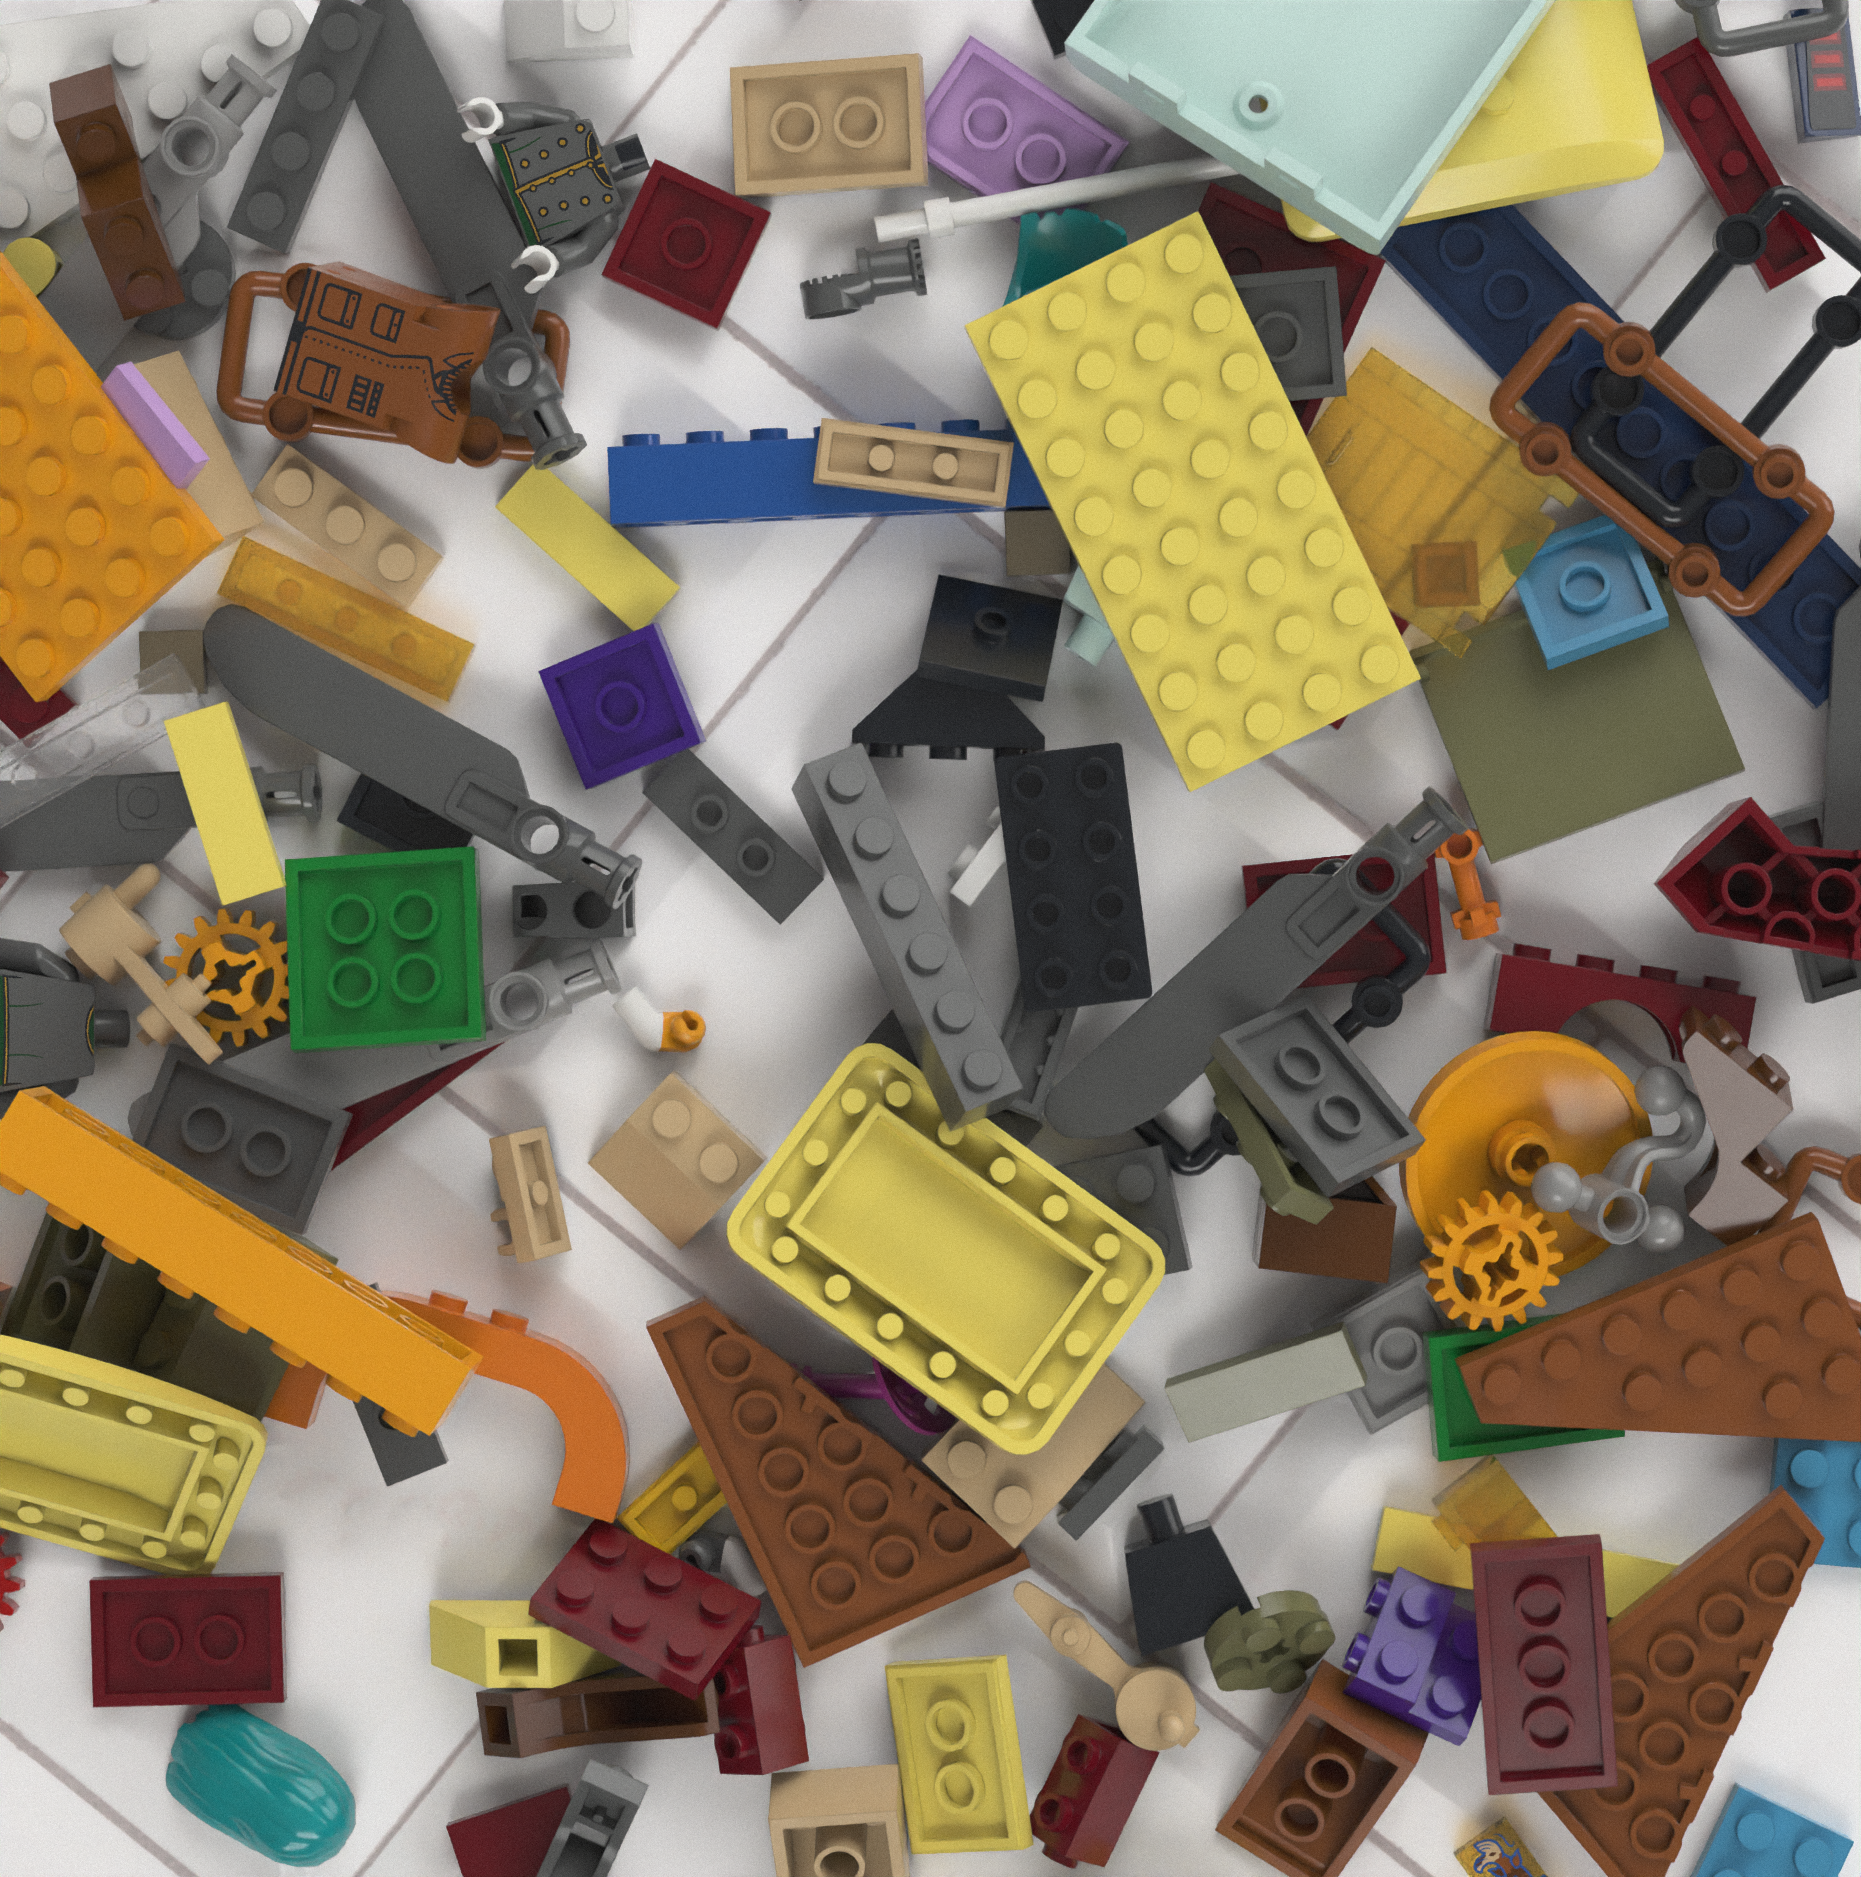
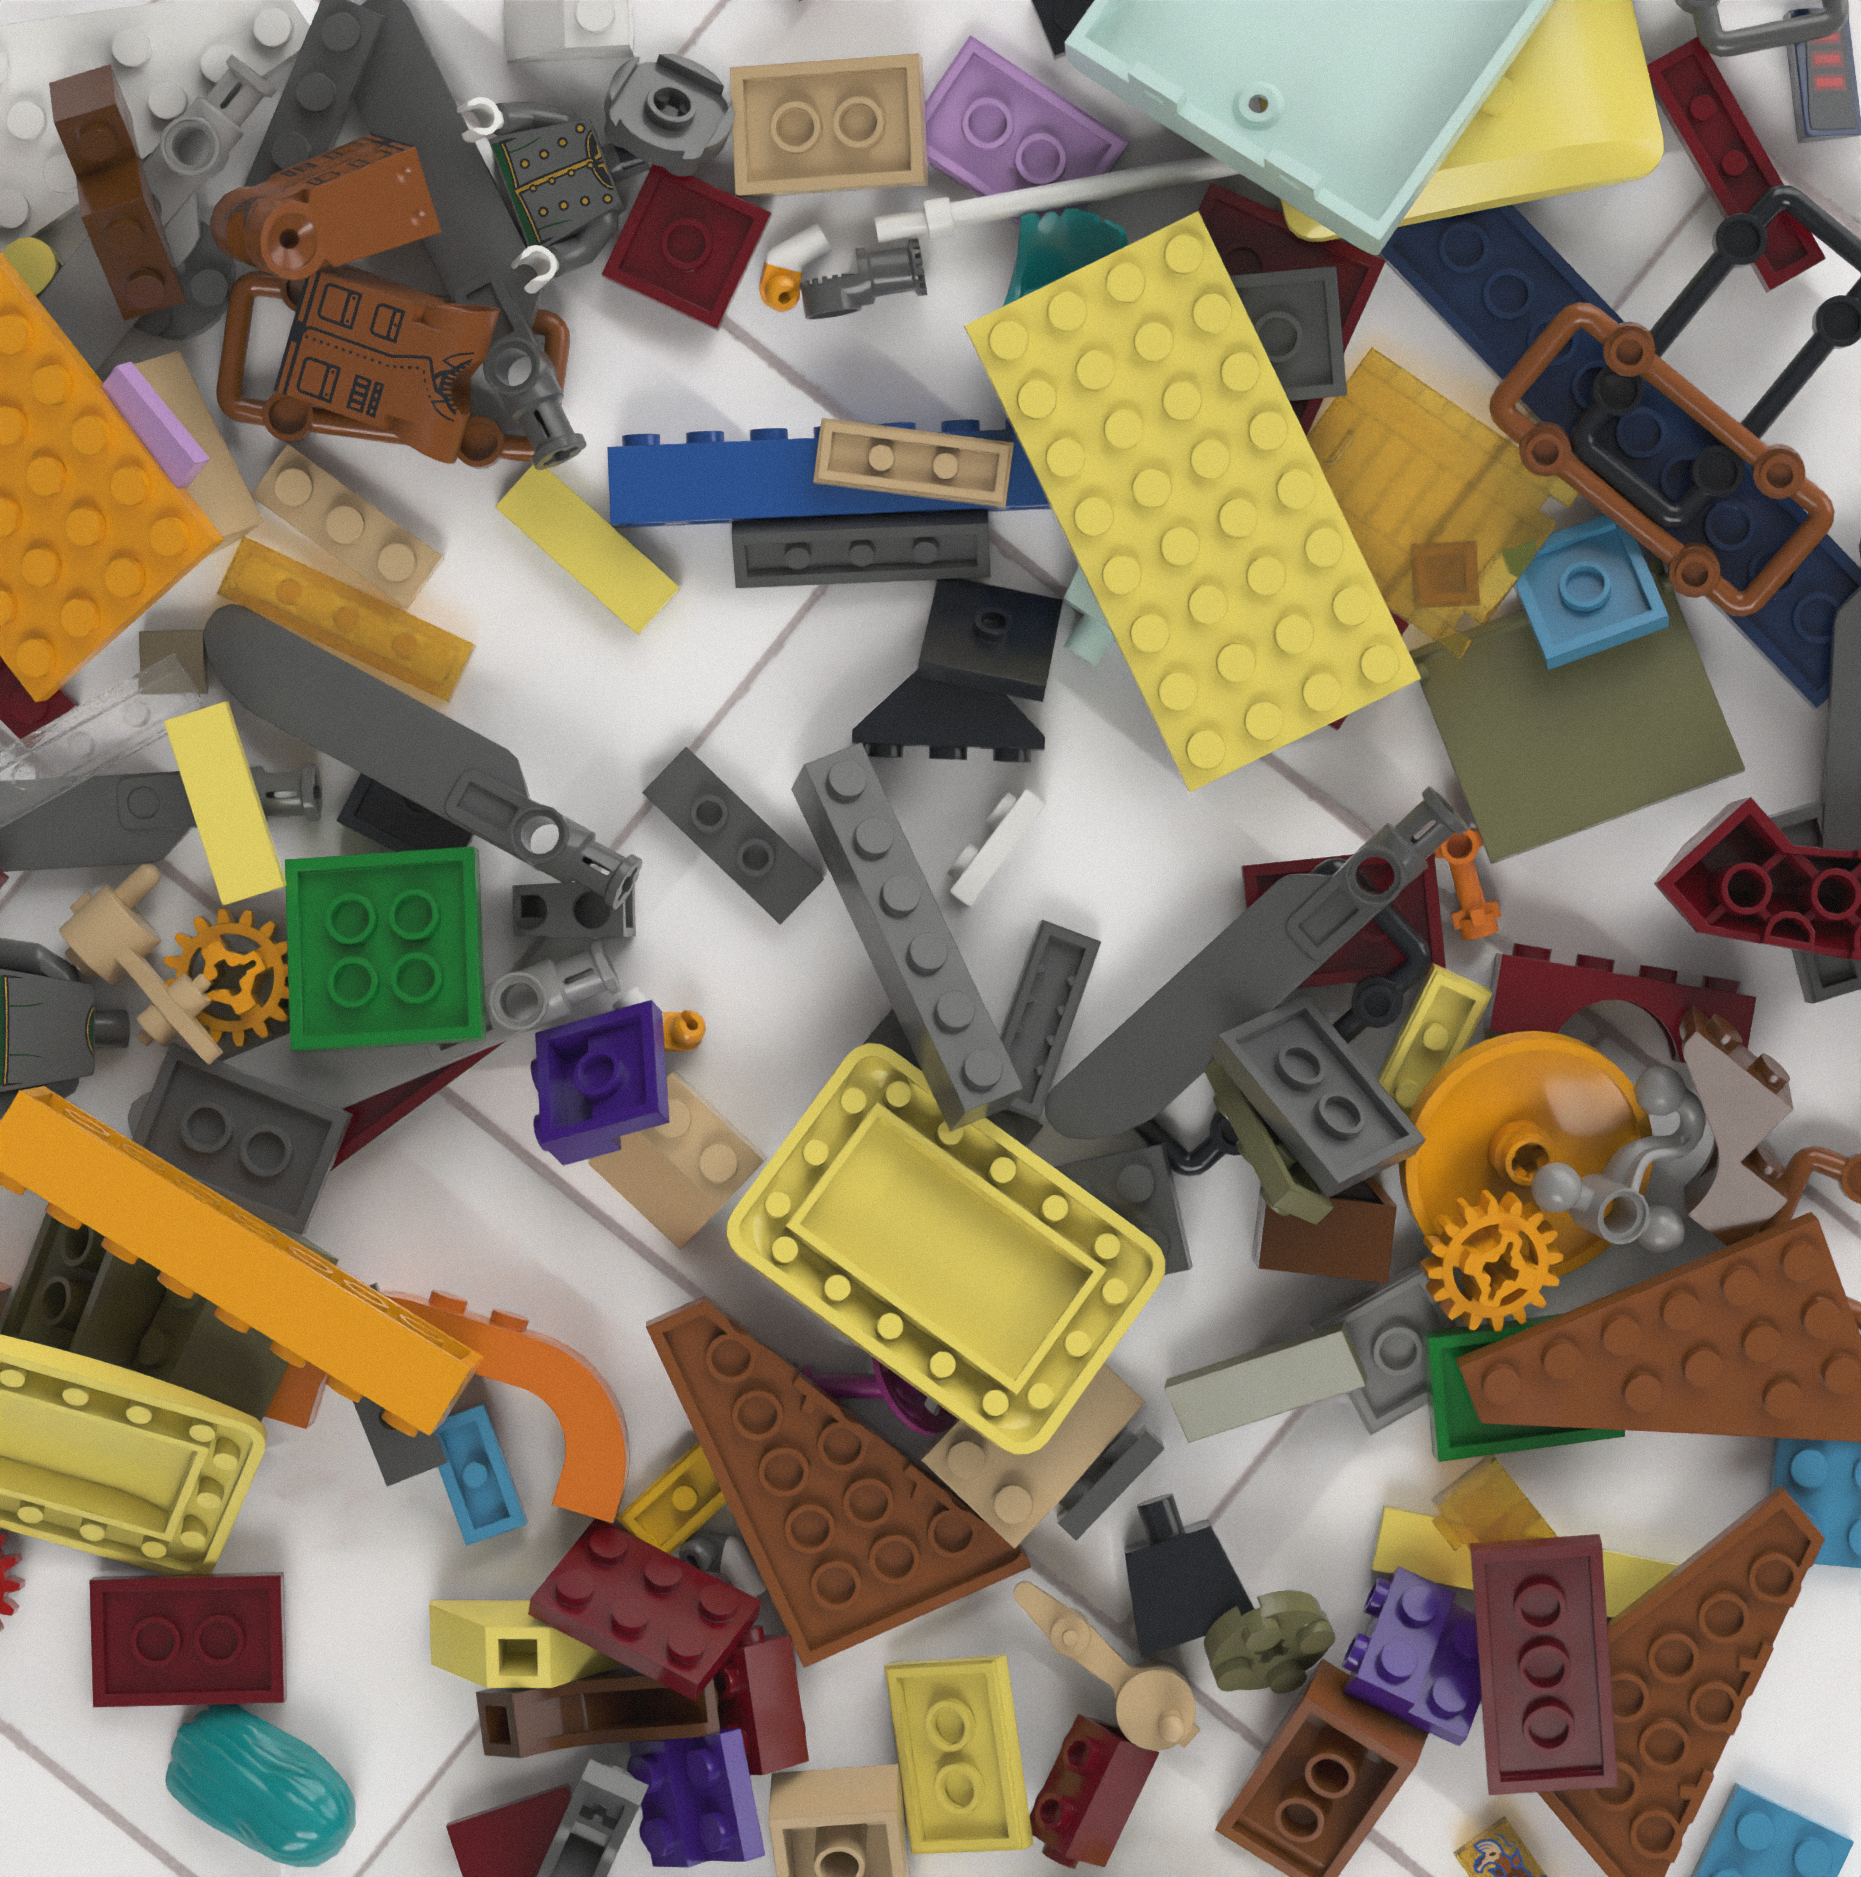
tan plate [489,1126,572,1264] -> none
dark purple plate [538,623,707,790] -> none
black bracket [994,742,1153,1013] -> none
dark tan tile [1004,510,1071,577] -> none
none -> dark orange piece [210,133,442,281]
none -> dark azure plate [437,1402,529,1546]
none -> dark purple plate [530,1000,670,1166]
none -> dark grey plate [604,54,735,176]
none -> dark purple plate [627,1728,766,1868]
none -> dark grey plate [732,509,991,588]
none -> arm [758,223,832,312]
none -> light yellow tile [1376,963,1493,1117]

